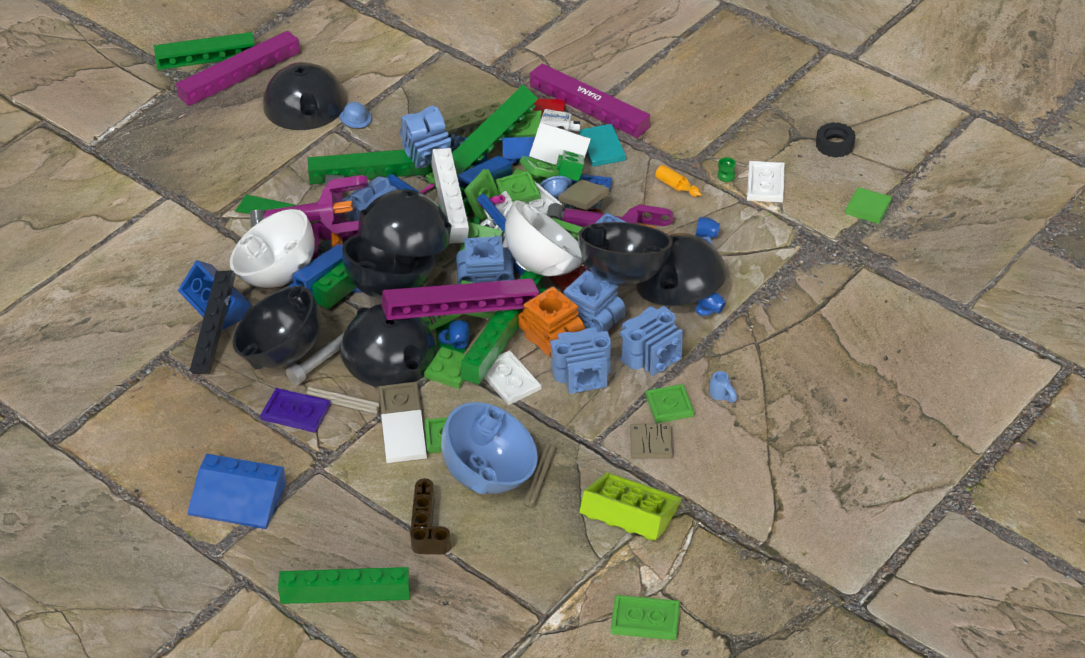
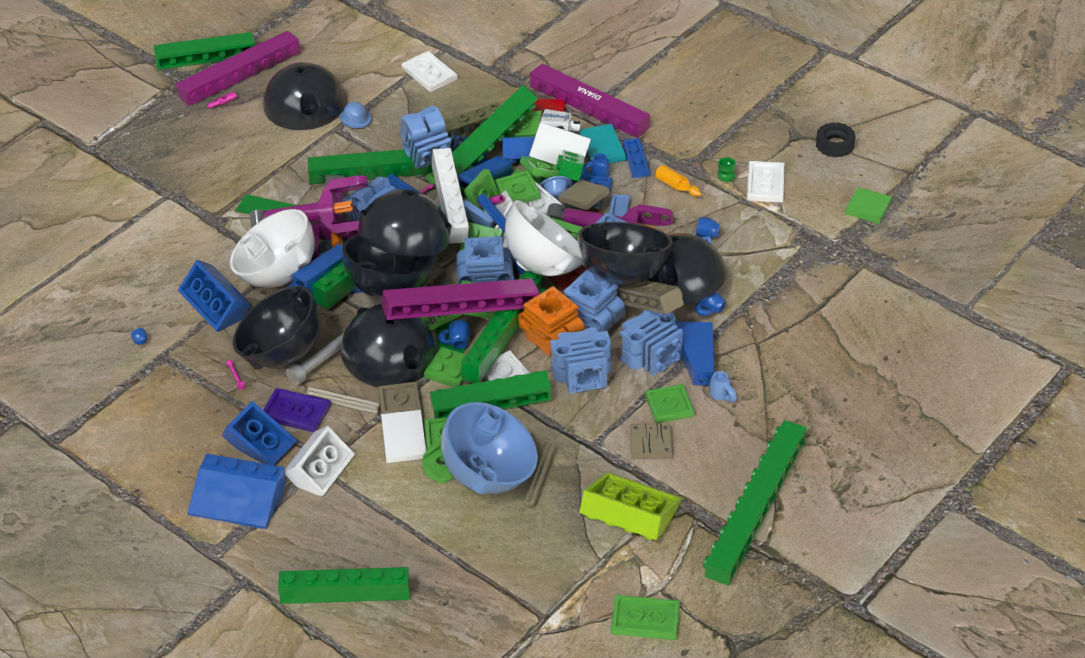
black plate [190,270,236,374] -> none
dark brown beam [410,478,451,555] -> none
none -> blue hinge [131,328,147,345]
none -> dark pink pin [207,91,237,109]
none -> blue slope [222,401,297,465]
none -> dark pink hinge [226,360,245,390]
none -> white slope [284,426,355,496]
none -> white tile [401,51,458,92]
none -> bright green plate [422,446,454,484]
none -> green brick [430,370,552,419]
none -> medium blue tile [463,200,494,228]
none -> blue piece [581,153,610,177]
none -> medium blue tile [609,194,630,217]
none -> dark tan brick [616,280,684,314]
none -> blue tile [622,138,650,178]
none -> blue slope [675,322,714,386]
none -> green brick [703,420,807,586]

